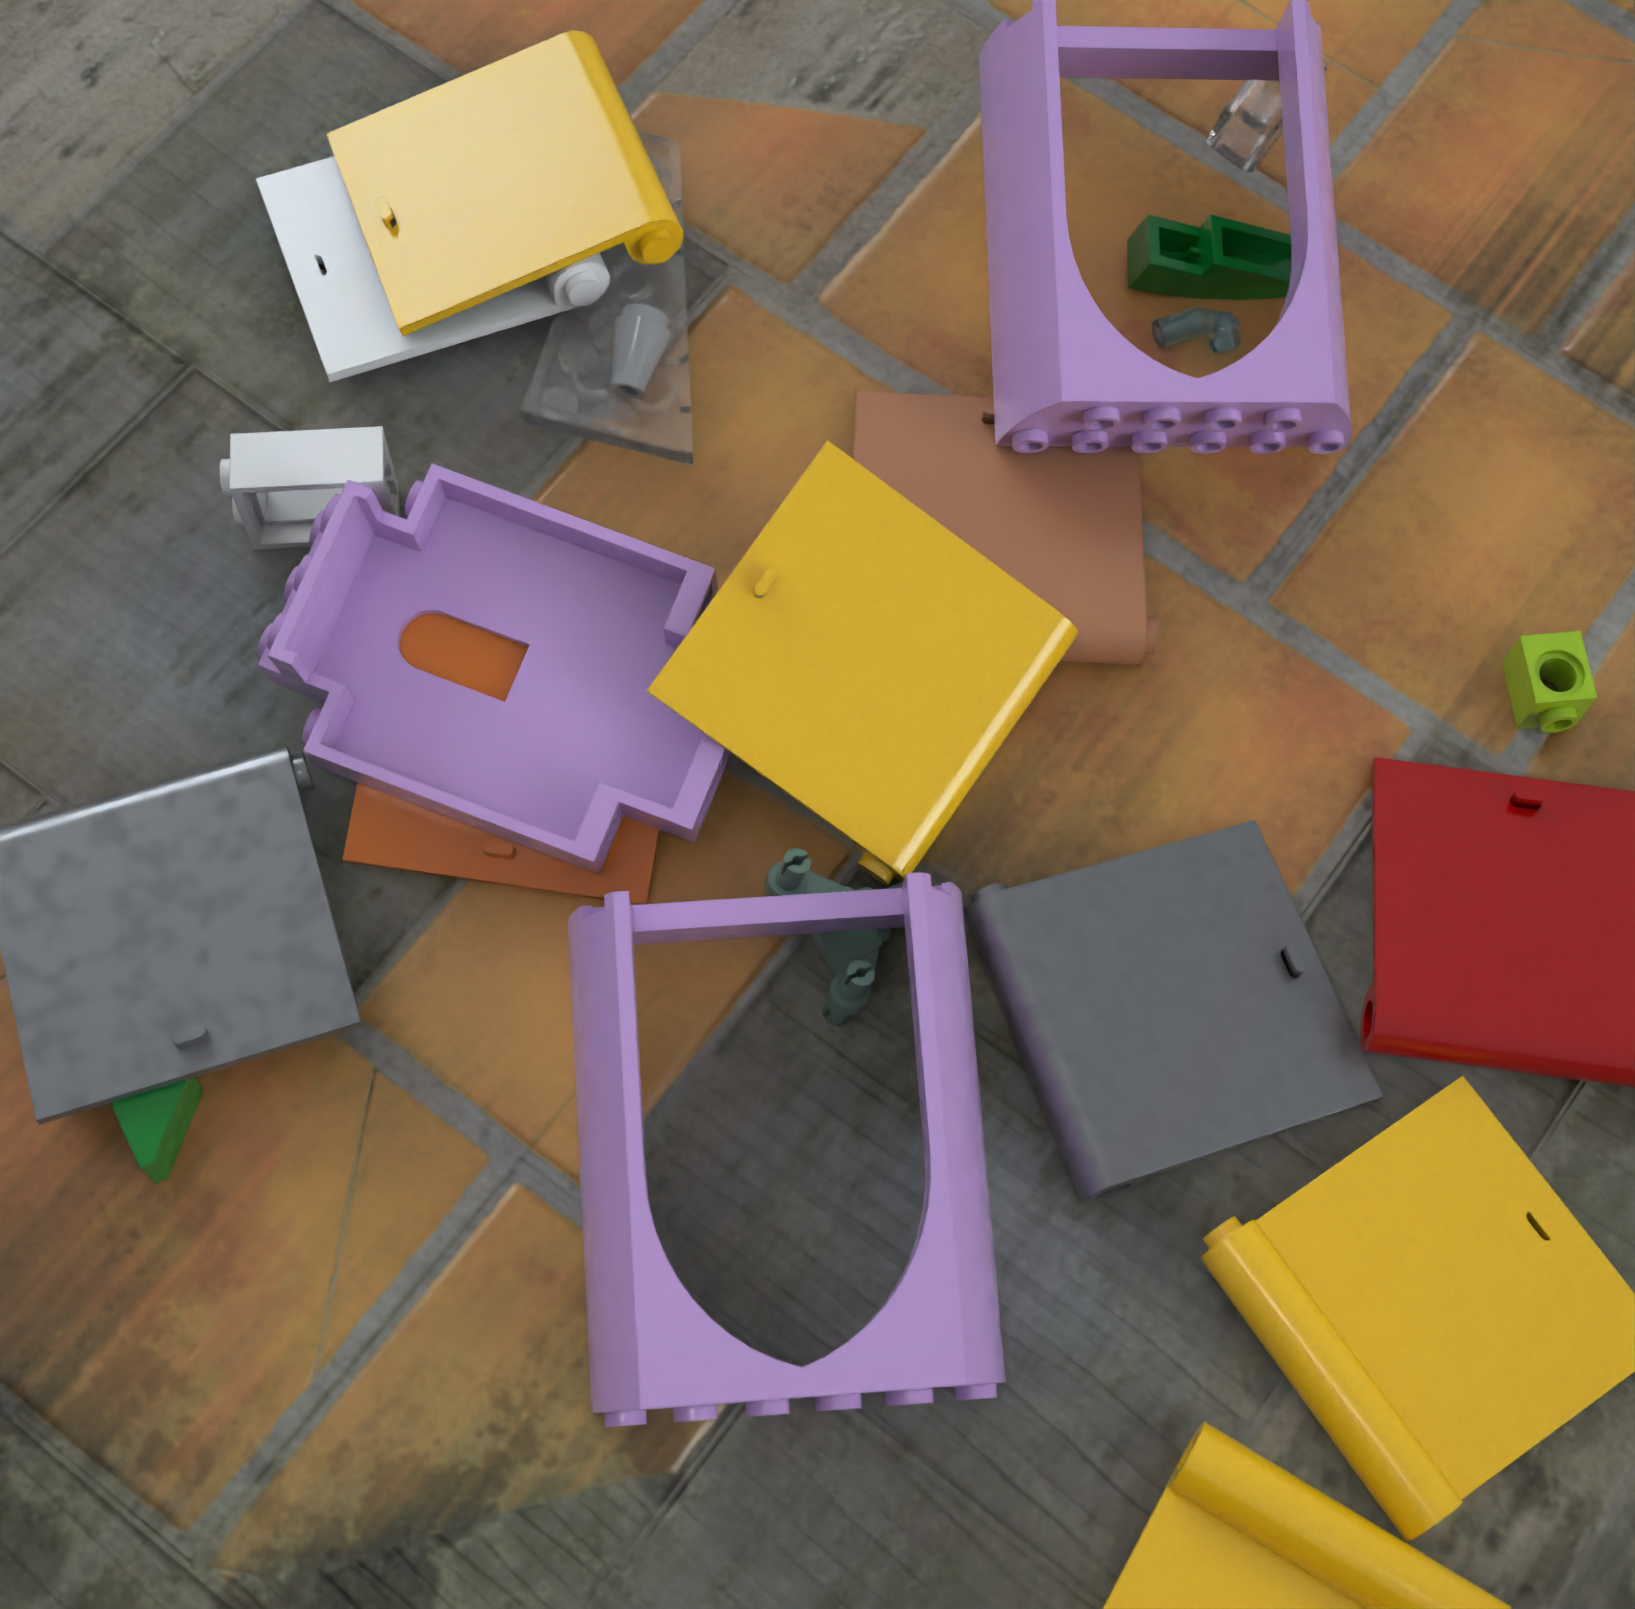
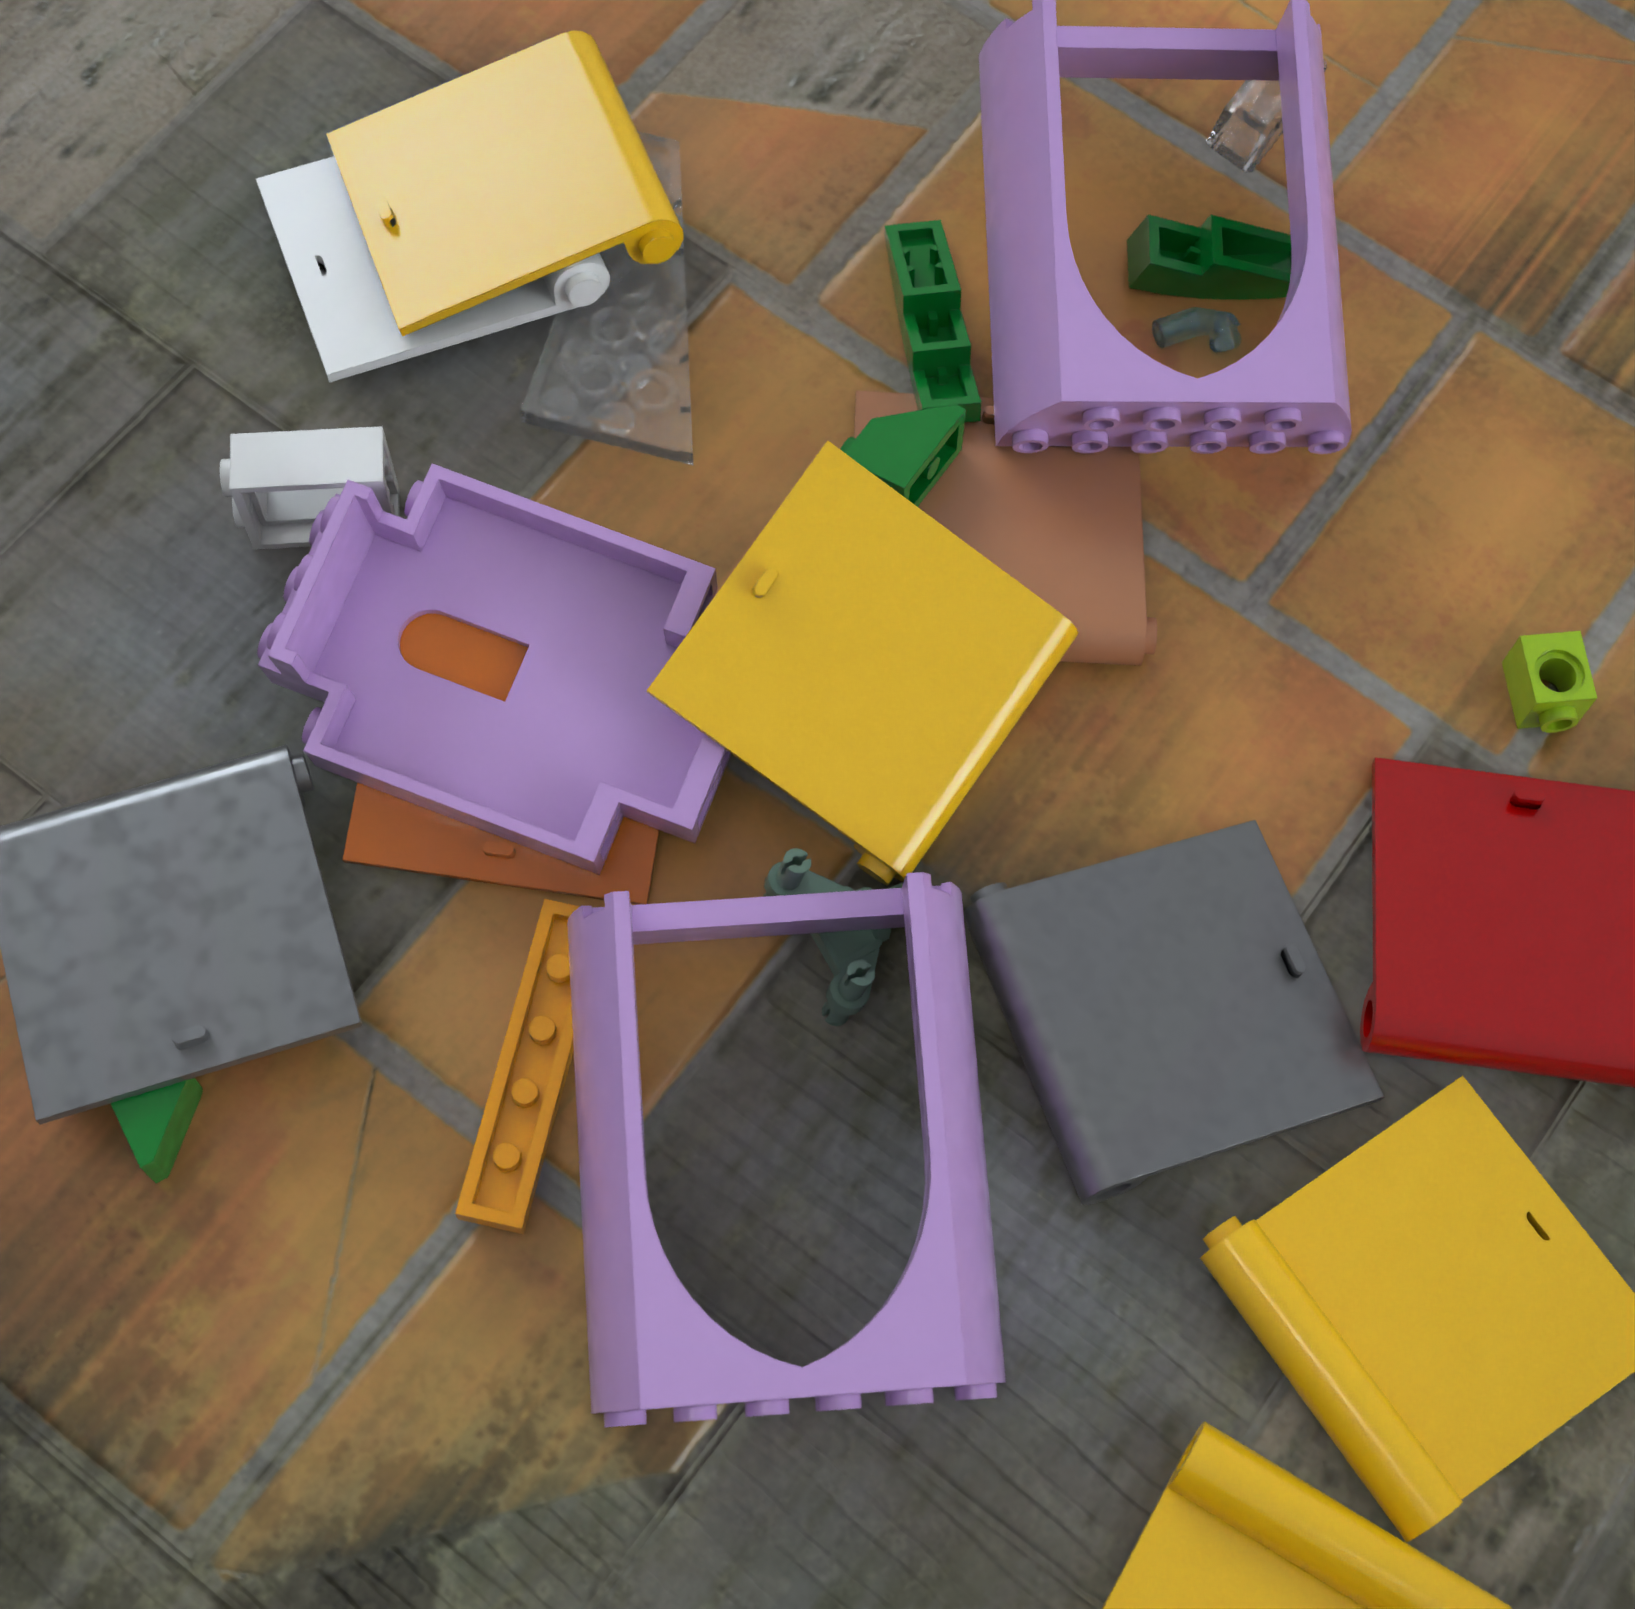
light grey cone [609,304,671,399] -> none
none -> light orange plate [455,899,580,1234]
none -> green slope [840,404,966,507]
none -> green slope [885,220,981,422]

